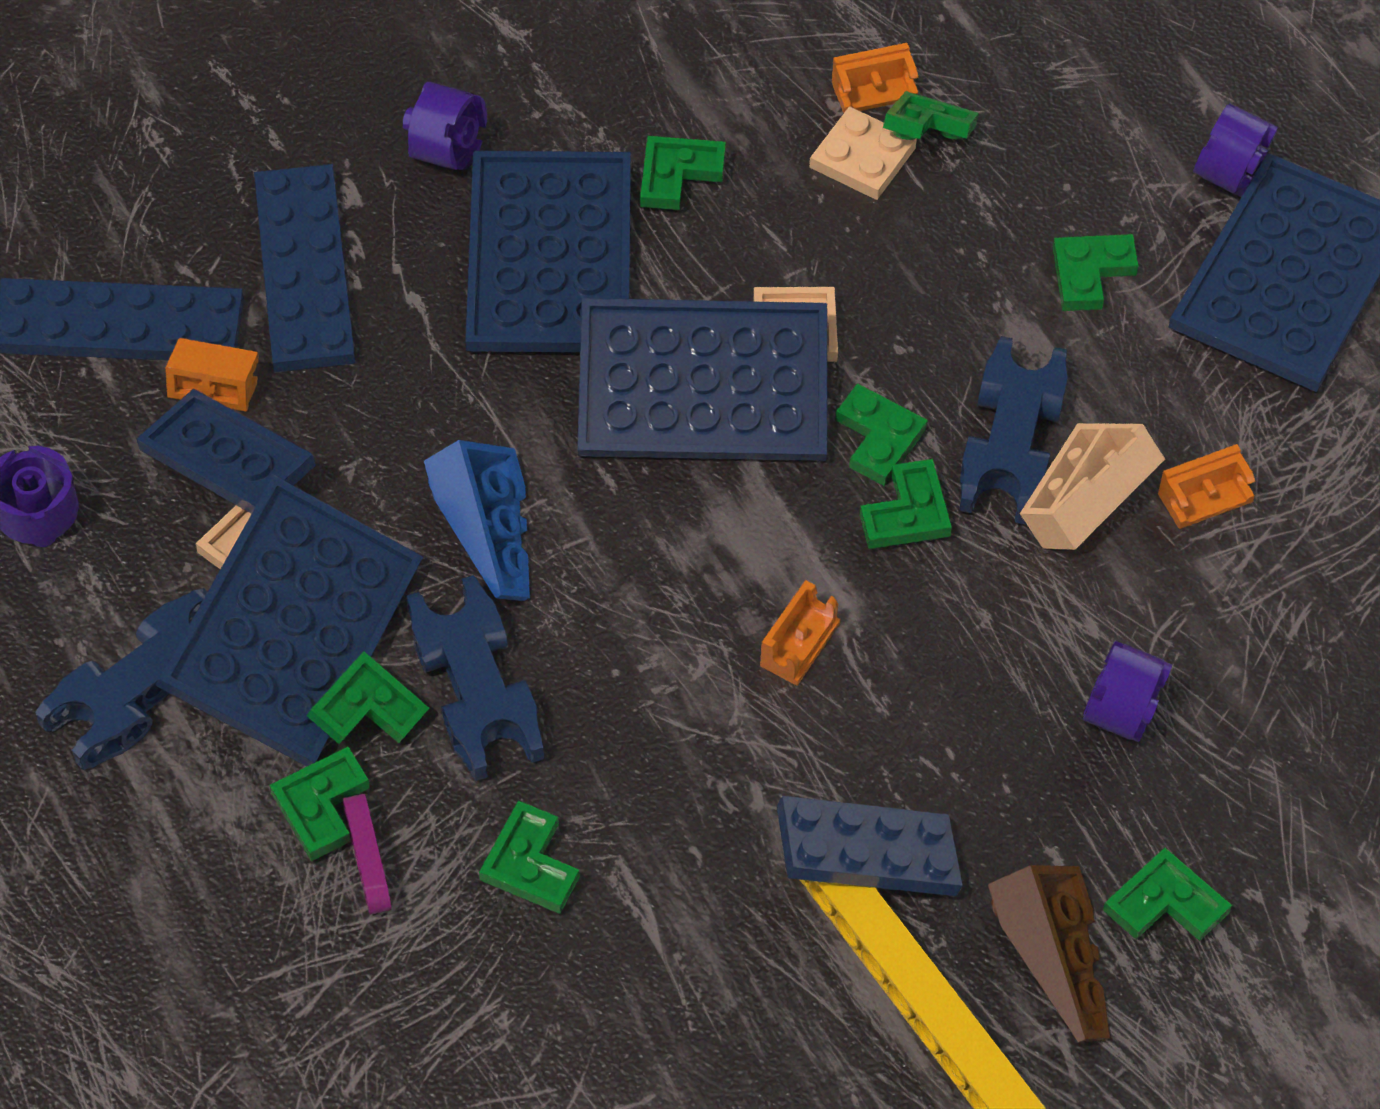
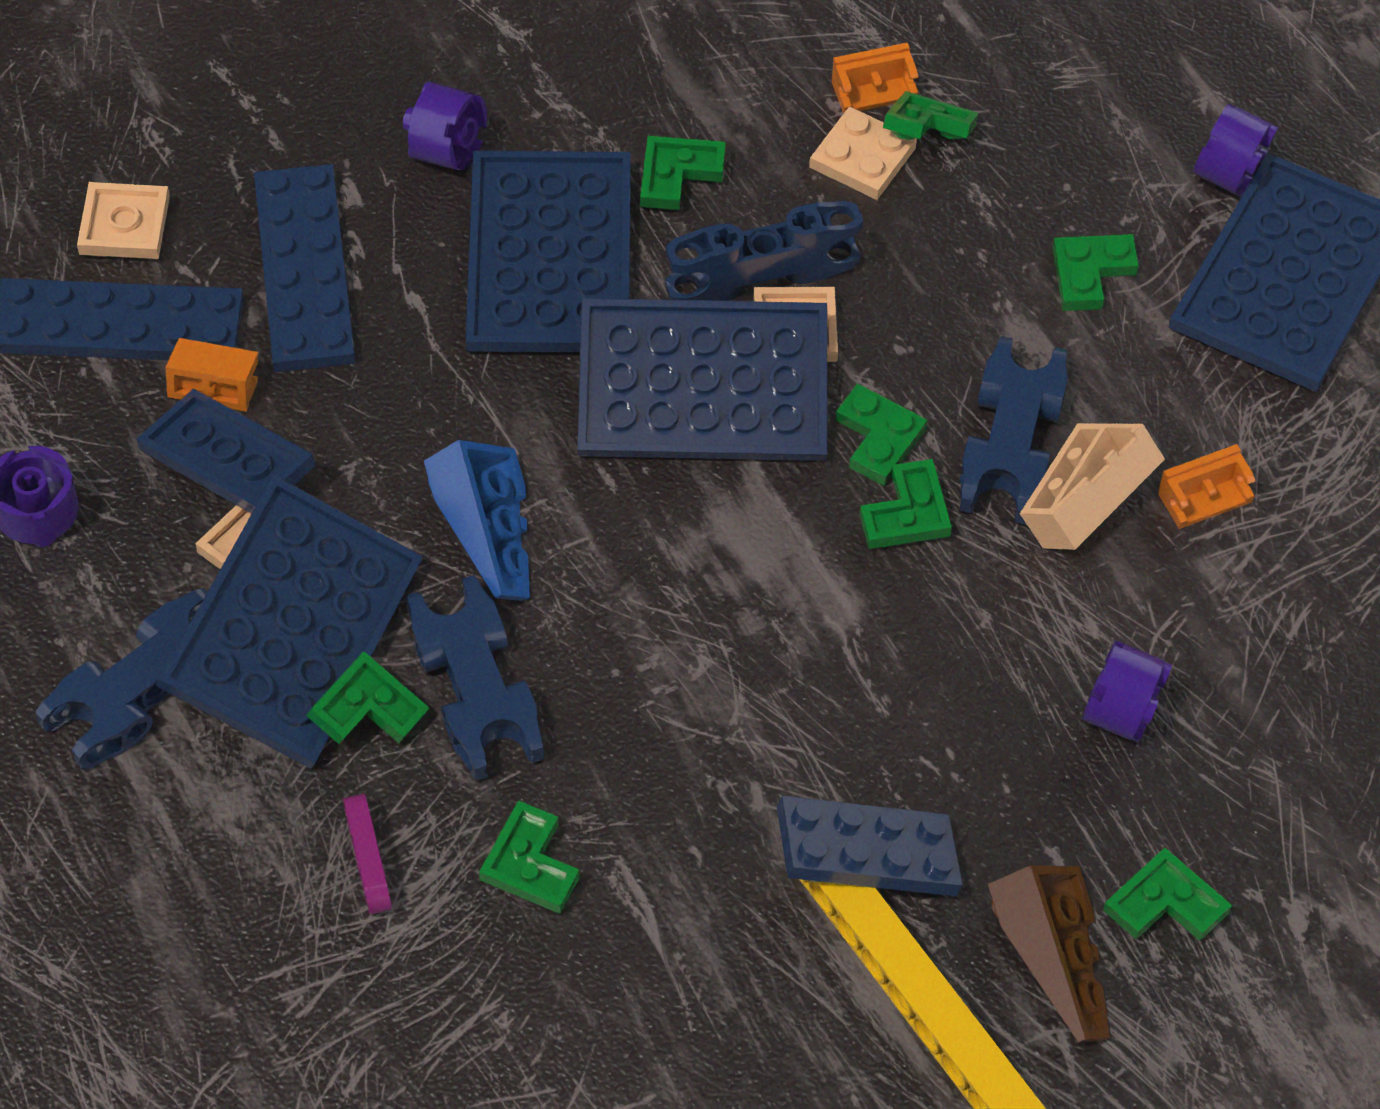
green plate [270,747,370,861] -> none
orange hinge [760,580,841,686] -> none
none -> light nougat plate [77,182,170,259]
none -> dark blue piece [665,201,863,301]

